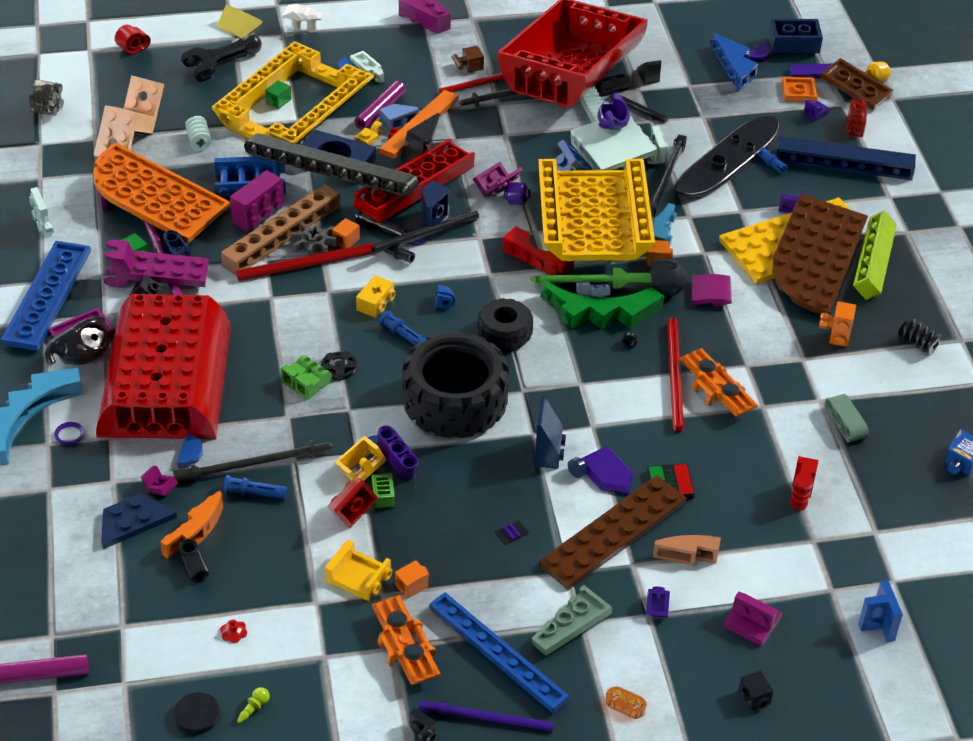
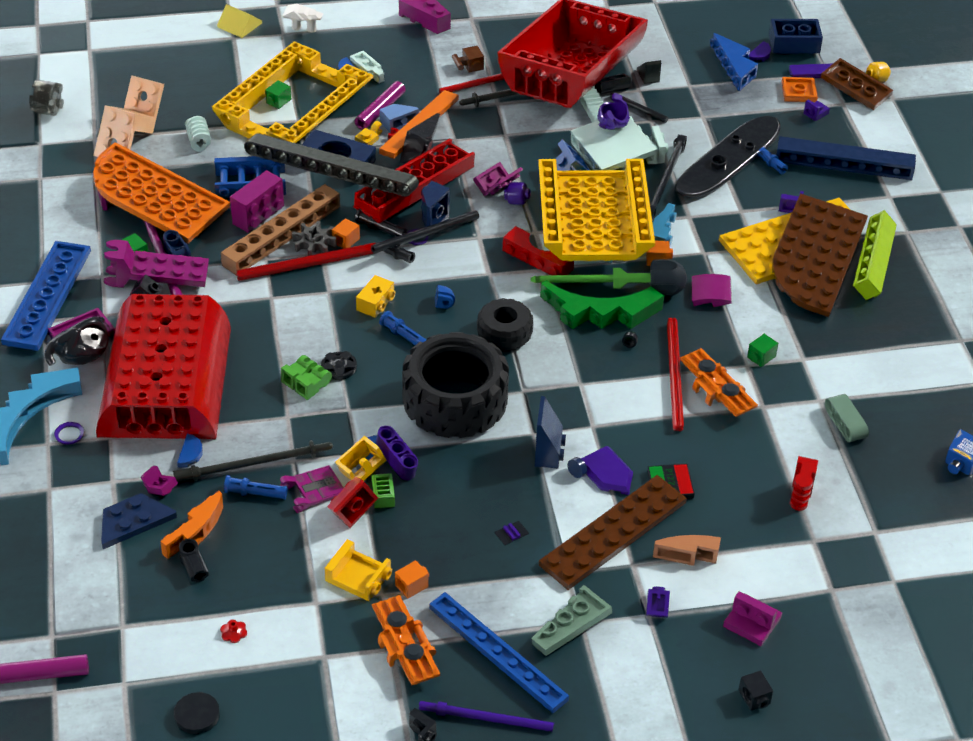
light aqua plate [29,187,54,238] -> none
red piece [114,24,151,54] -> none
black piece [181,34,262,82] -> none
lime bar [237,687,270,723] -> none
sand blue plate [576,282,610,298] -> none
clear orange beam [605,686,647,719] -> none
orange brick [819,301,856,347] -> none
clear red brick [846,99,868,137] -> none
blue bracket [858,580,903,642] -> none
black piece [898,318,941,356] -> none
none -> magenta flag [280,465,344,513]
none -> green brick [747,333,779,367]

